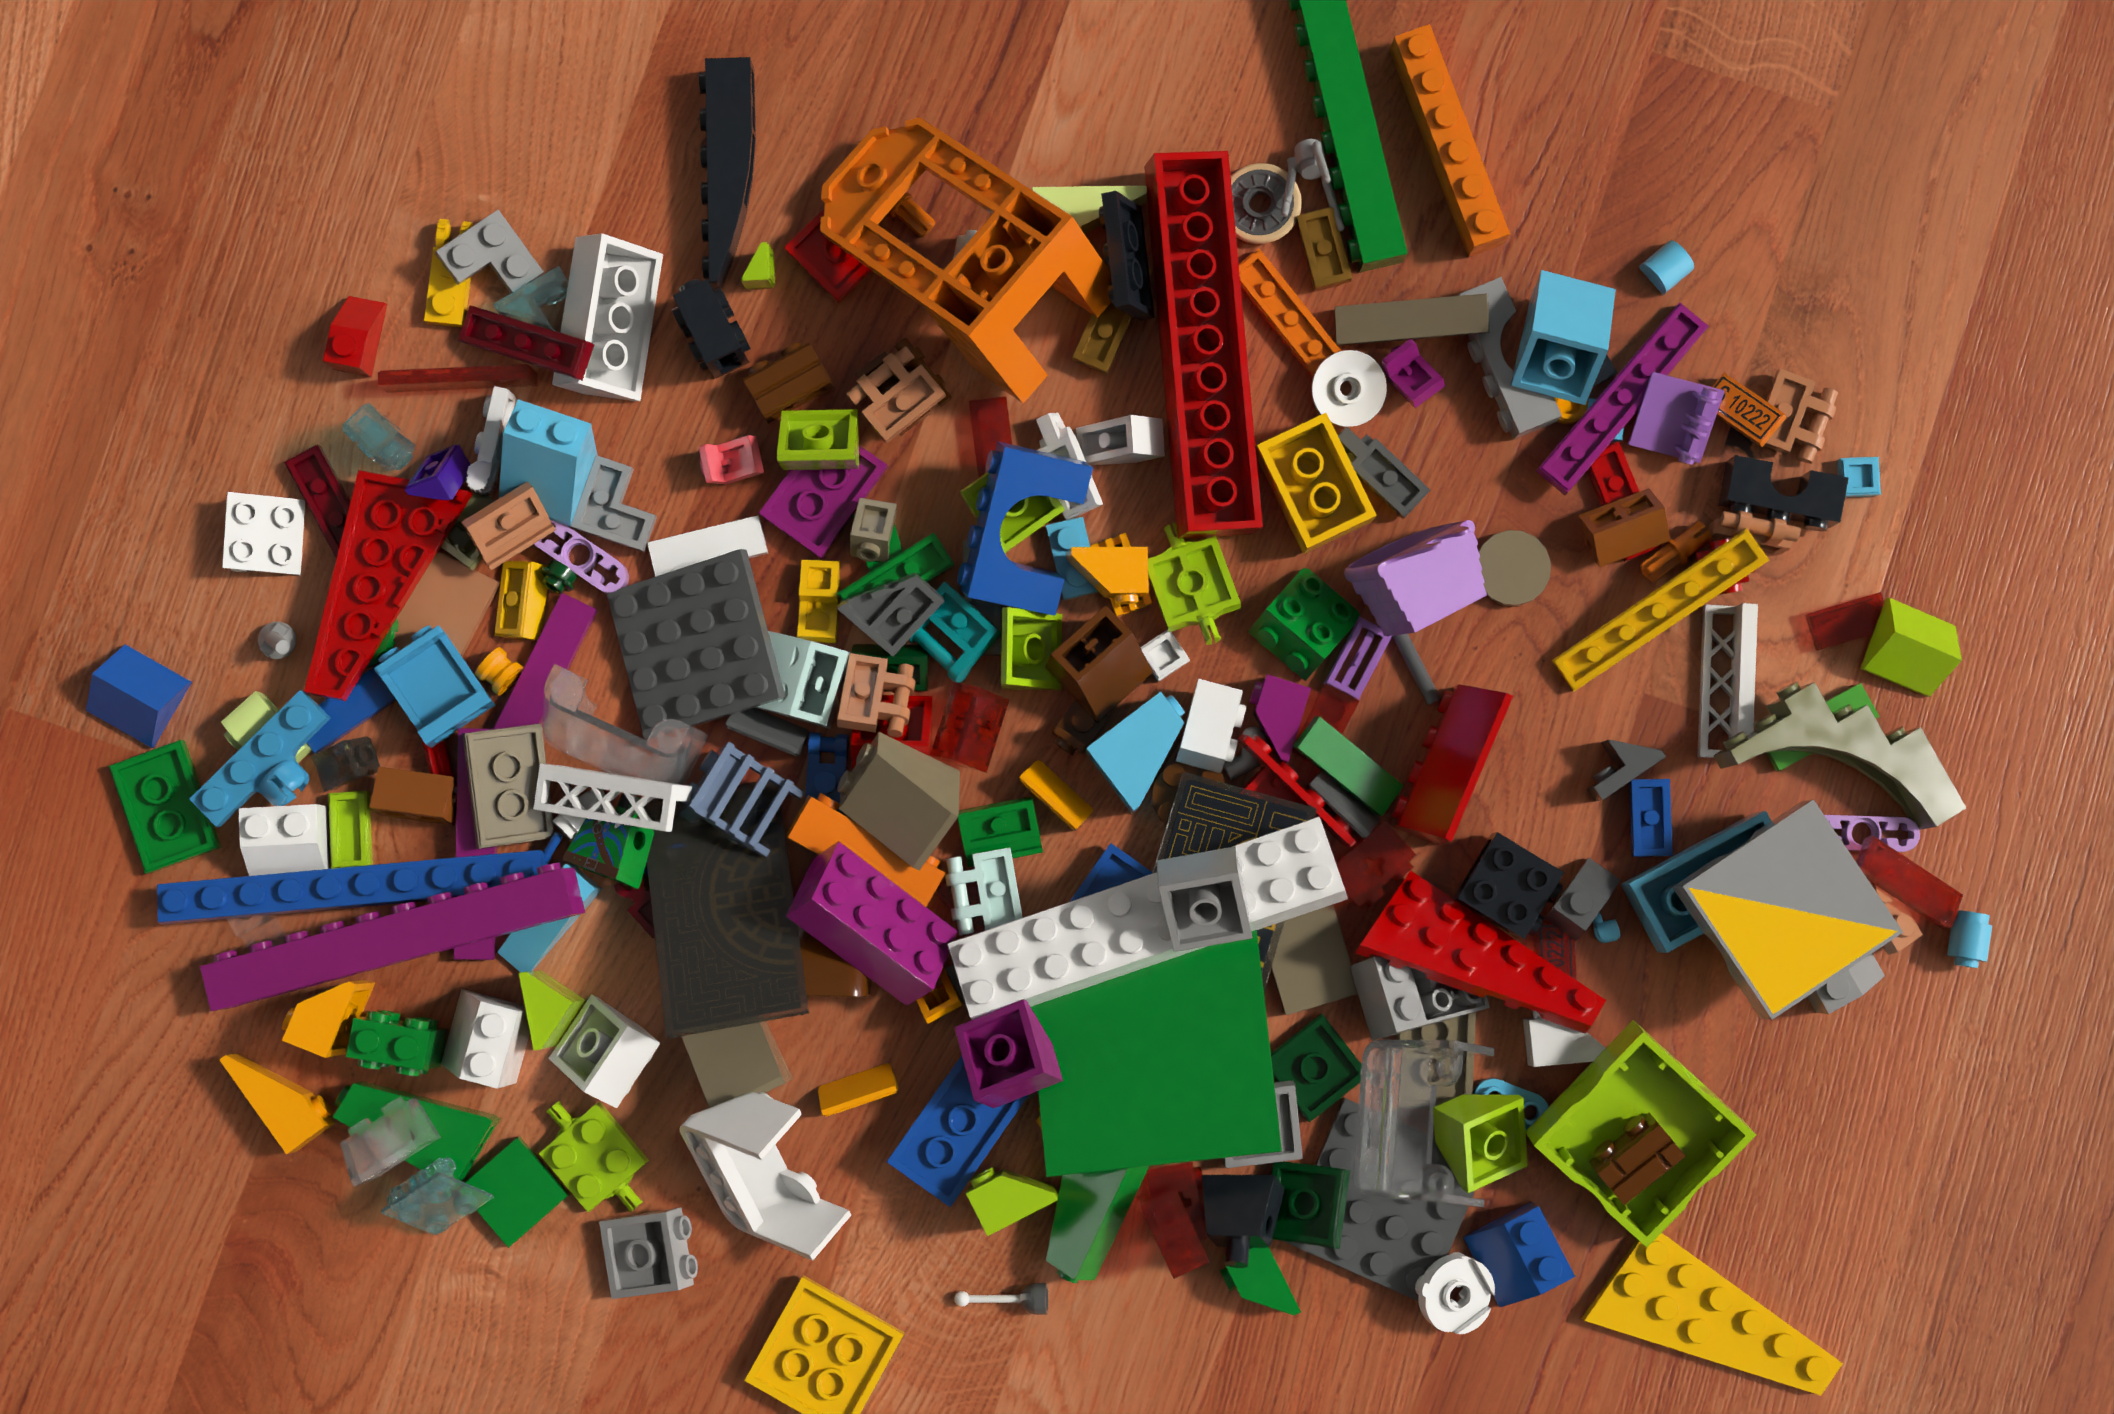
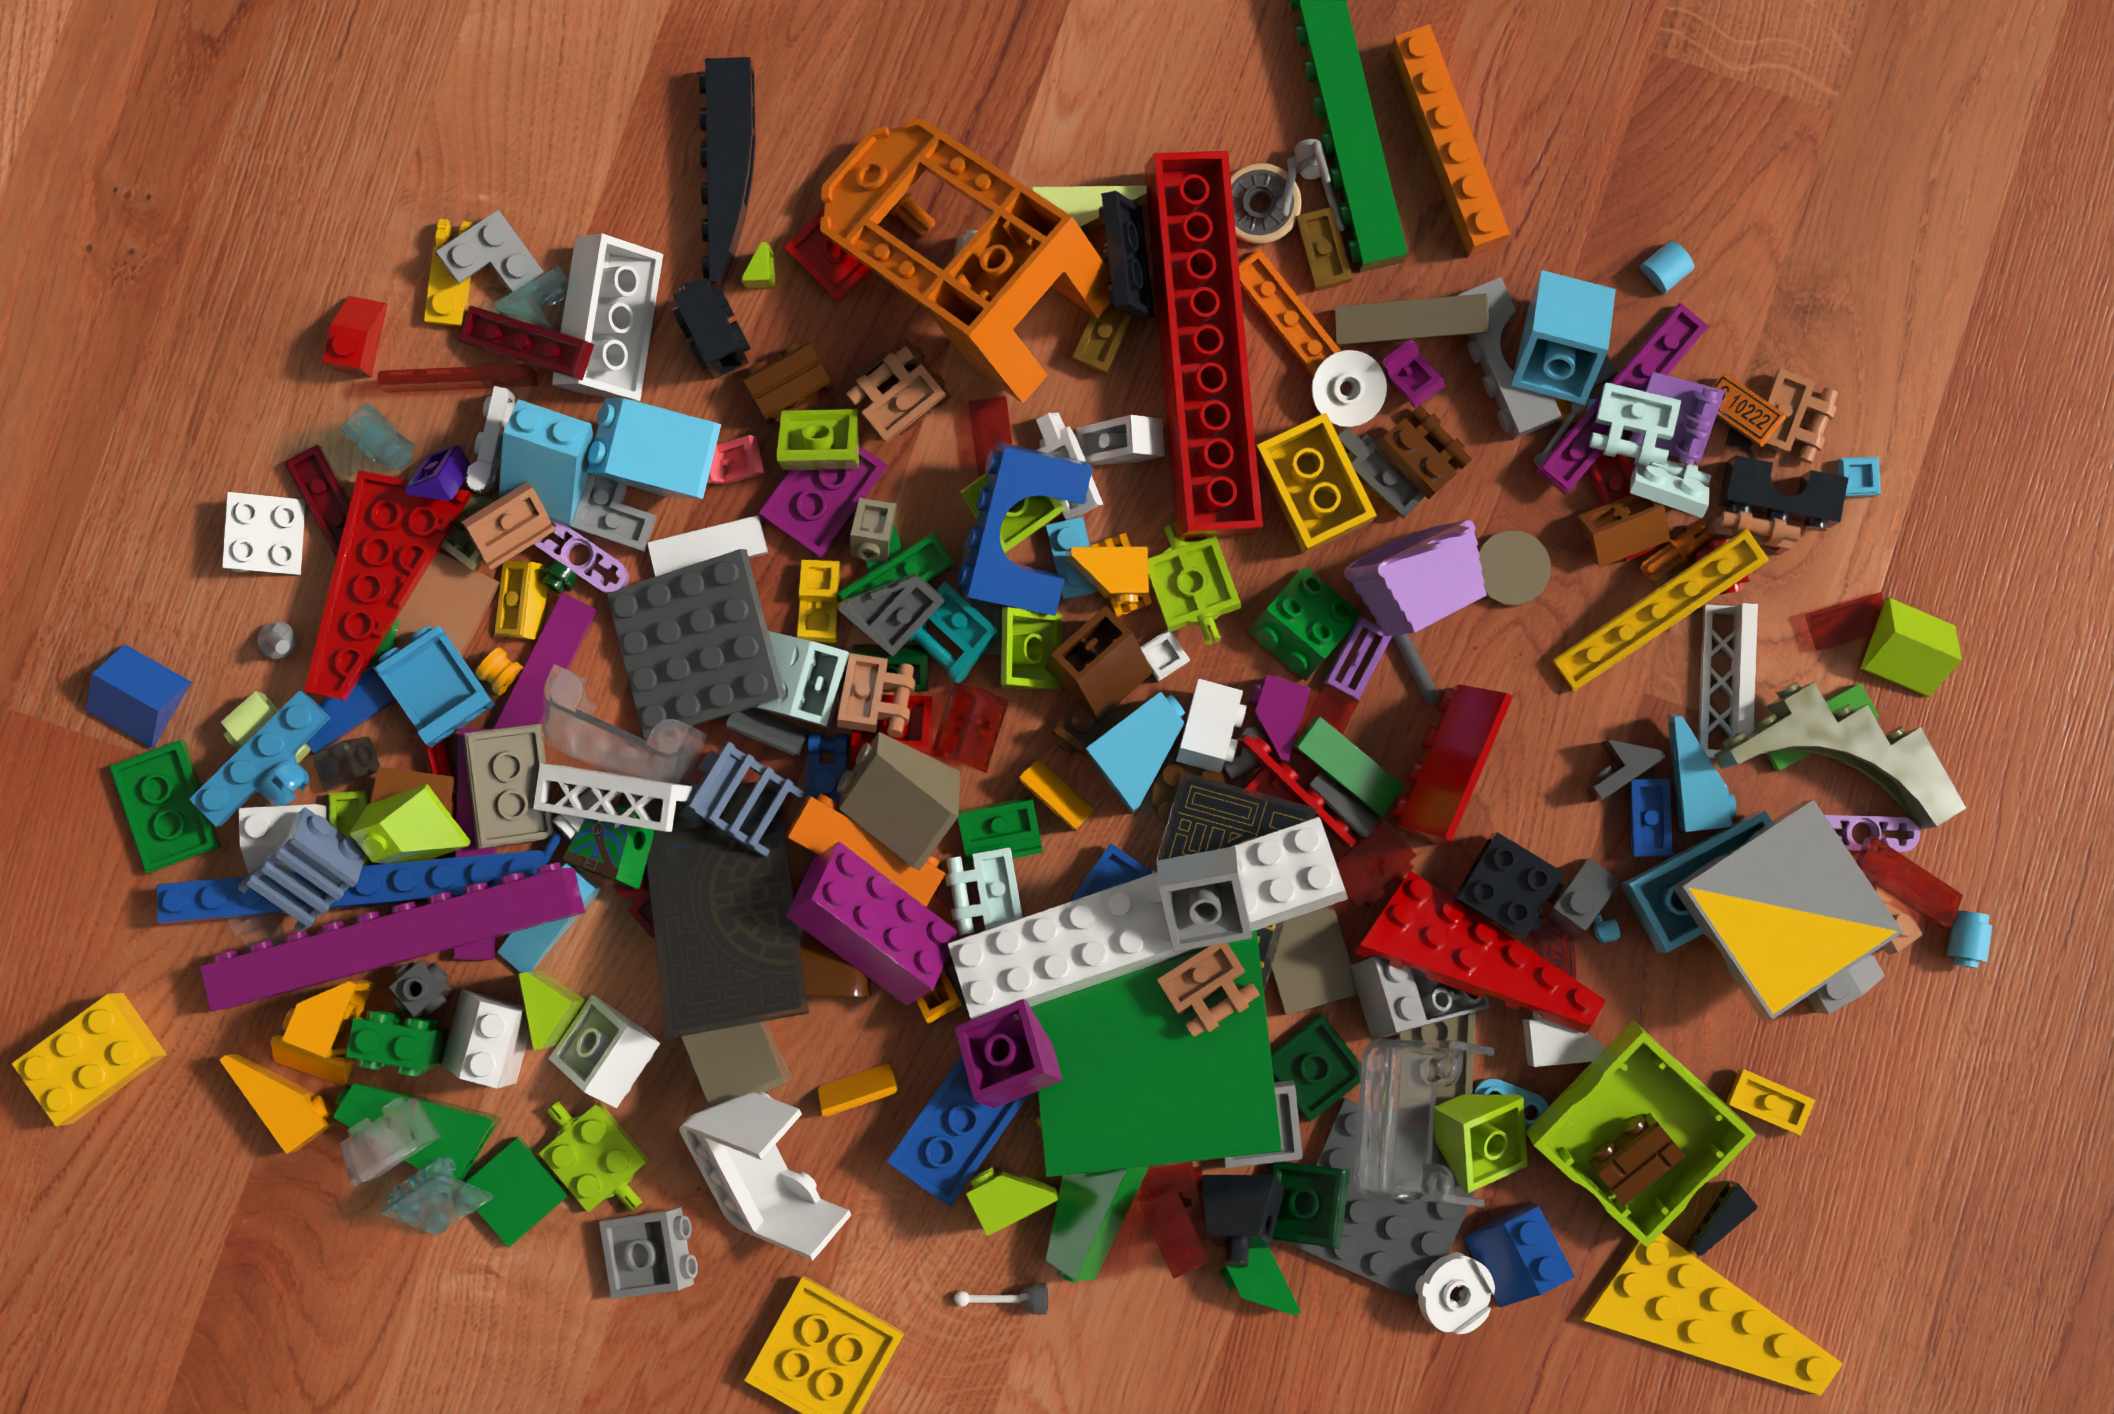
none -> yellow brick [12,993,167,1127]
none -> sand blue plate [238,807,366,932]
none -> light orange slope [271,1034,355,1086]
none -> lime slope [350,784,471,864]
none -> dark grey brick [389,961,454,1017]
none -> medium azure slope [587,398,721,499]
none -> nougat plate [1157,943,1260,1037]
none -> reddish brown plate [1376,405,1473,500]
none -> light grey hinge [1534,402,1586,467]
none -> light aqua plate [1589,383,1681,465]
none -> light aqua plate [1630,458,1711,518]
none -> medium azure slope [1667,713,1737,832]
none -> black slope [1685,1180,1758,1257]
none -> yellow plate [1725,1068,1815,1136]

